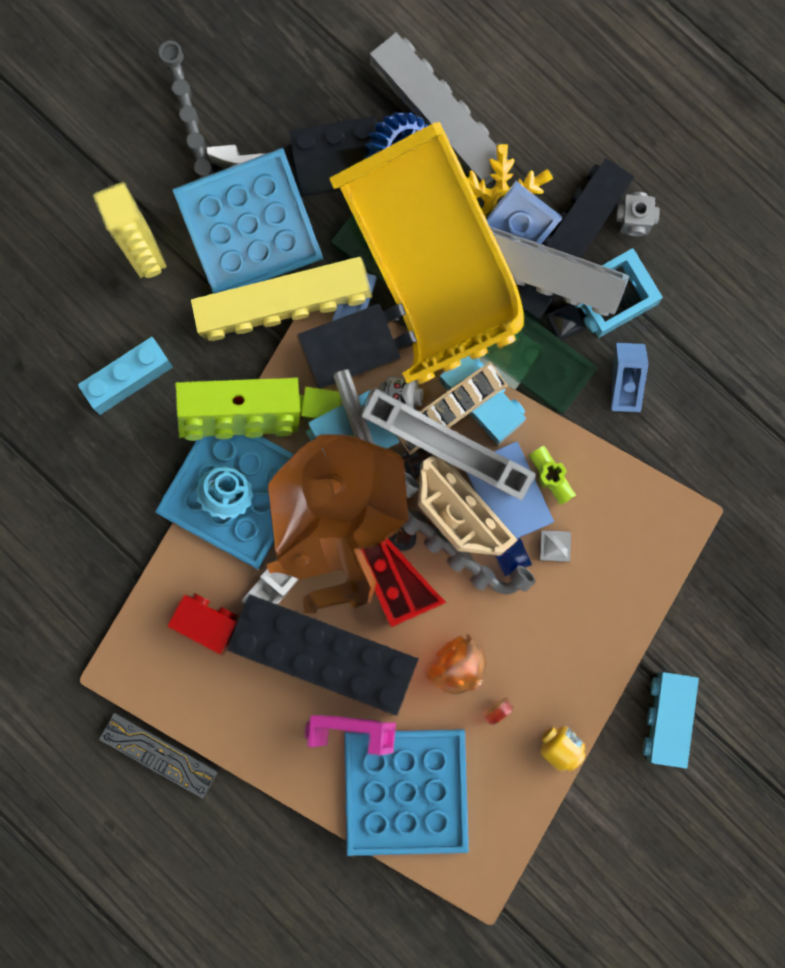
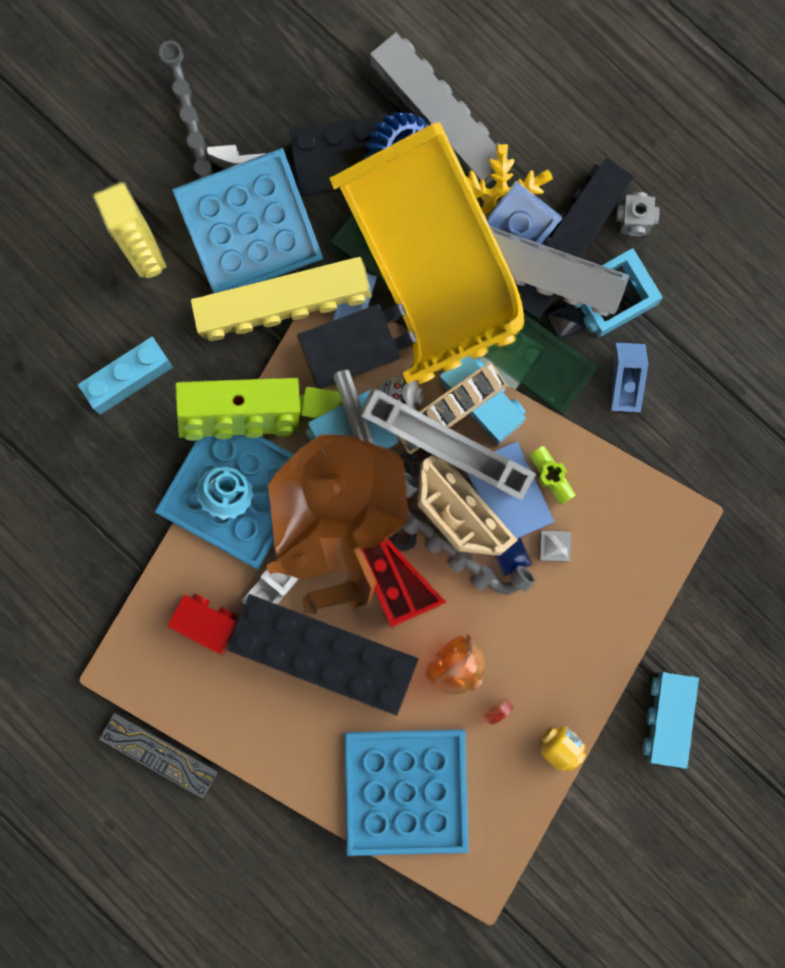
dark pink panel [305,715,396,755] -> none

